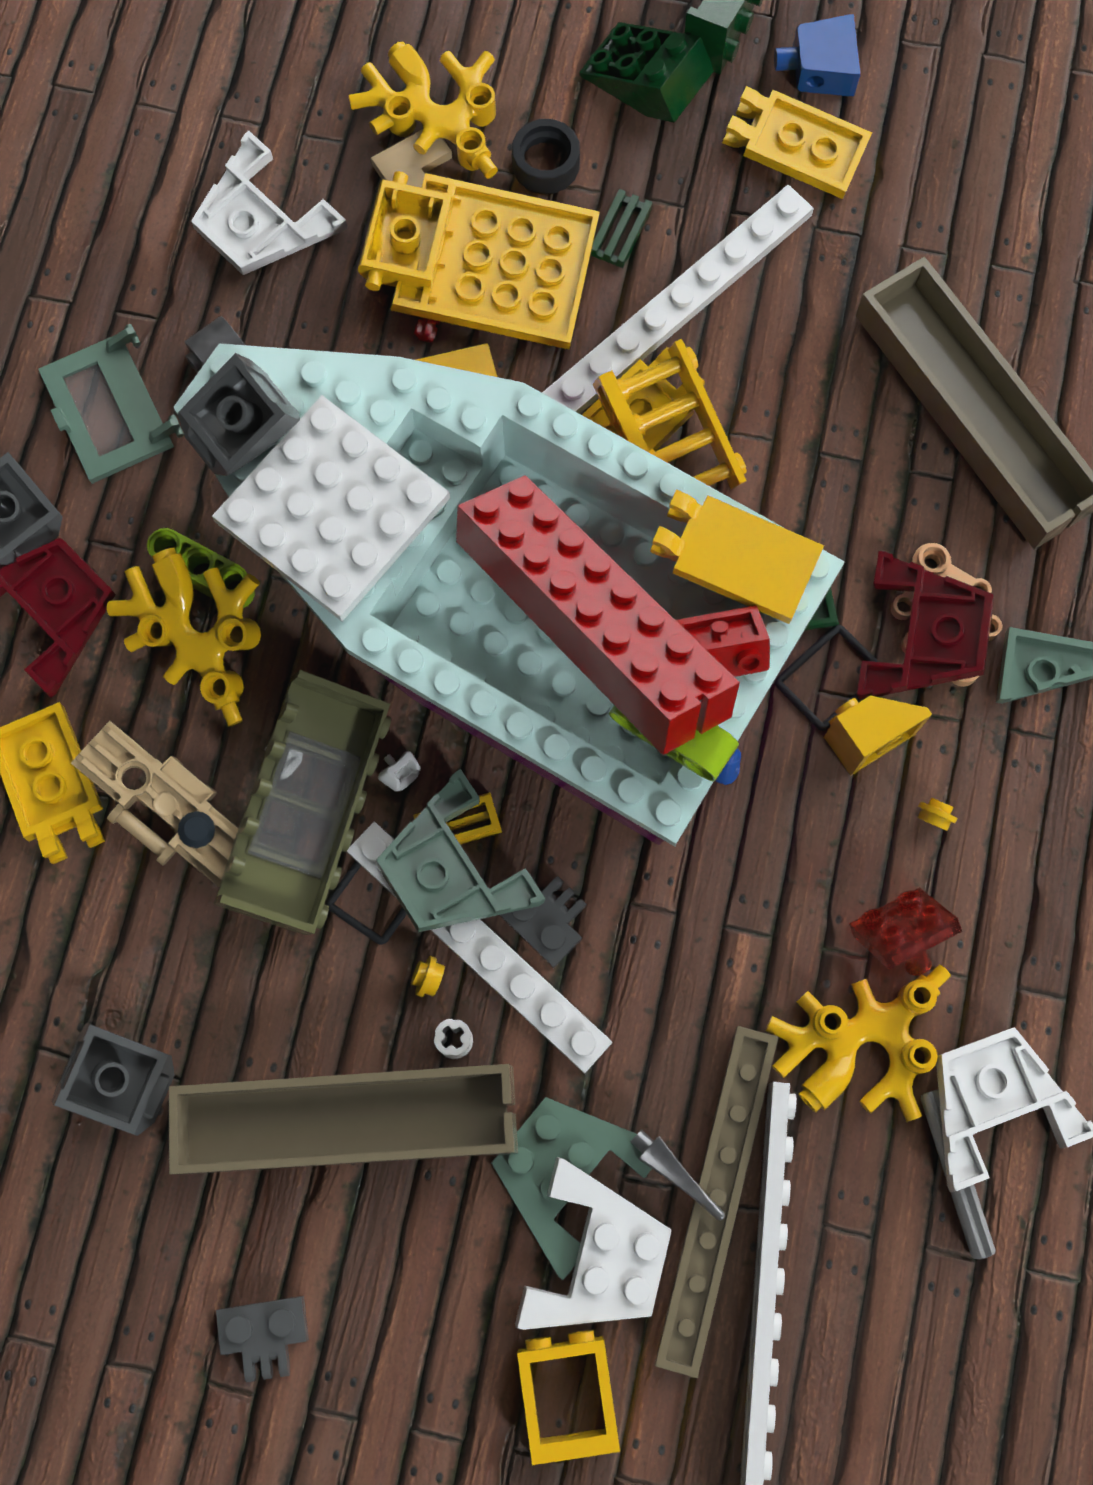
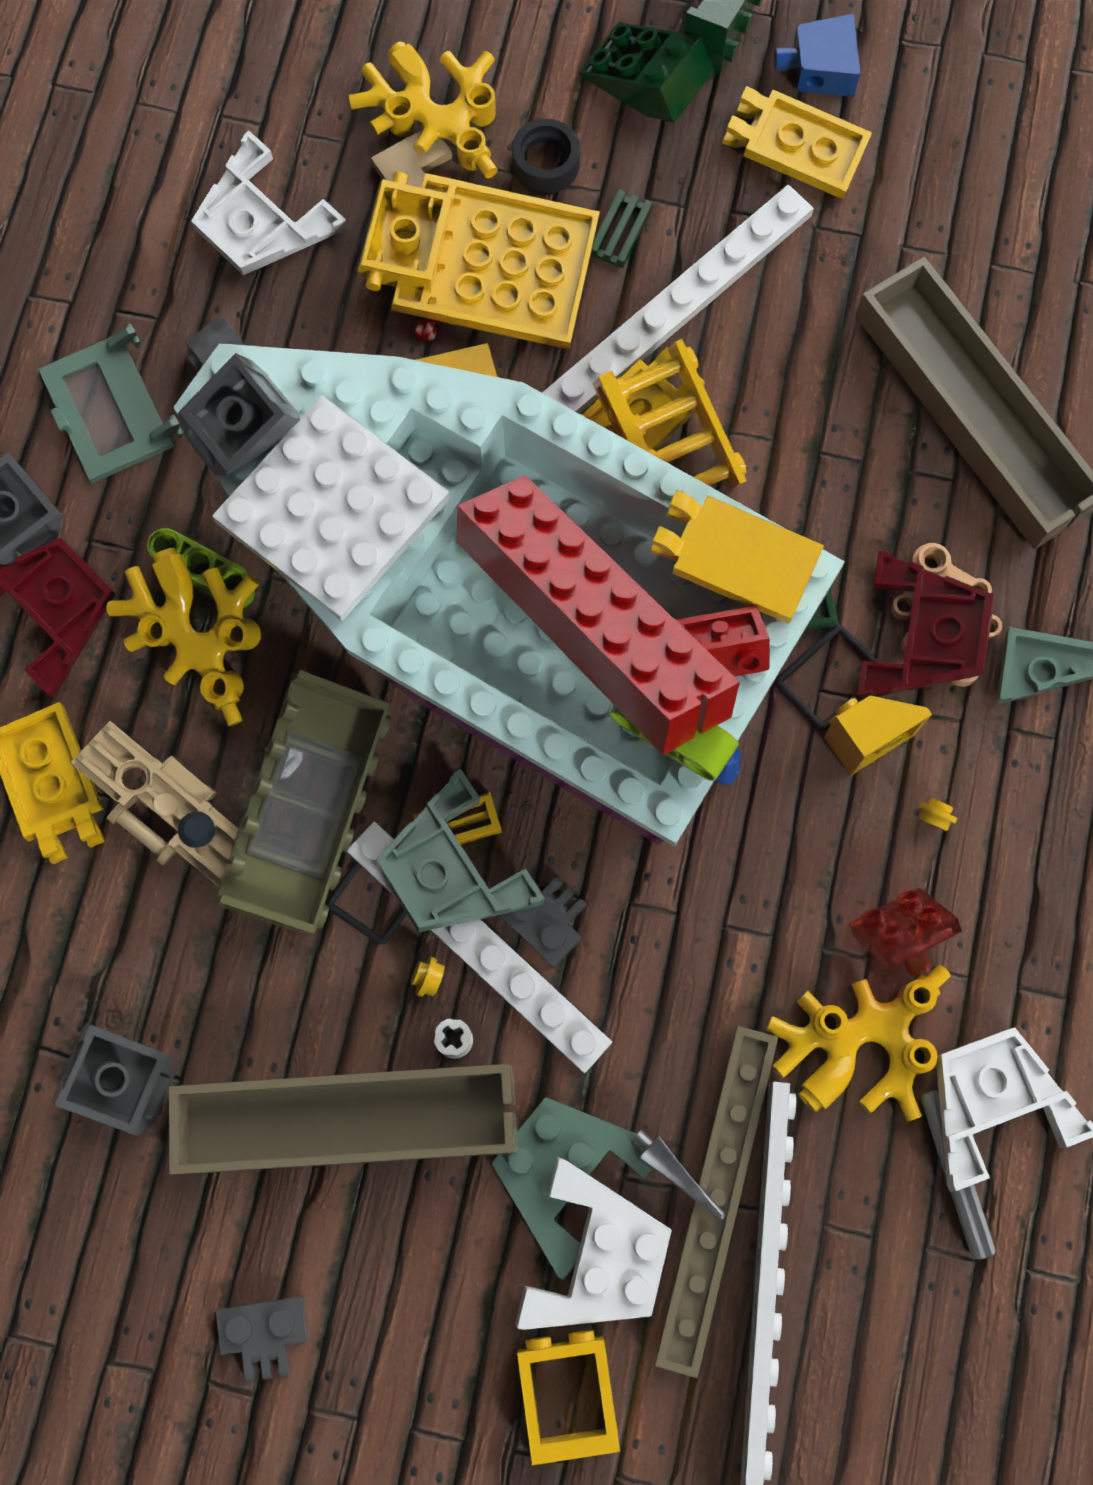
white piece [378,751,420,791] -> none

